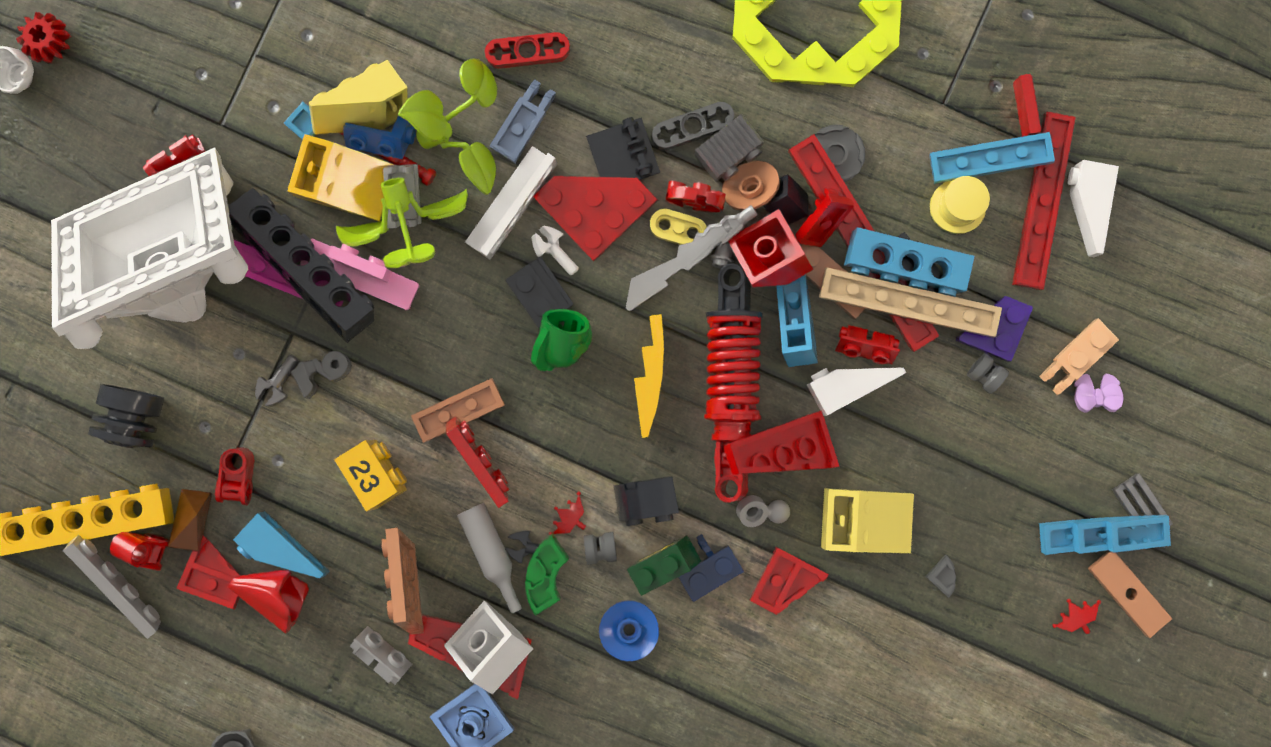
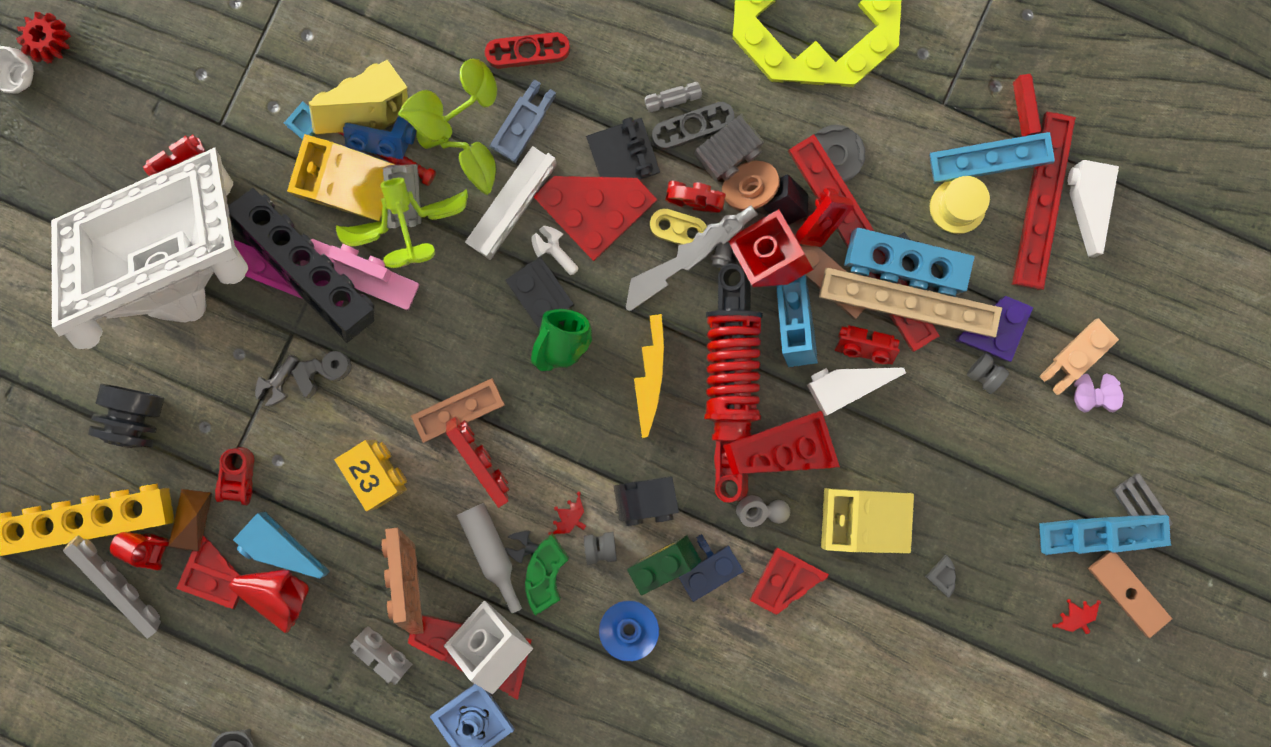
none -> light grey axle [645,82,702,112]

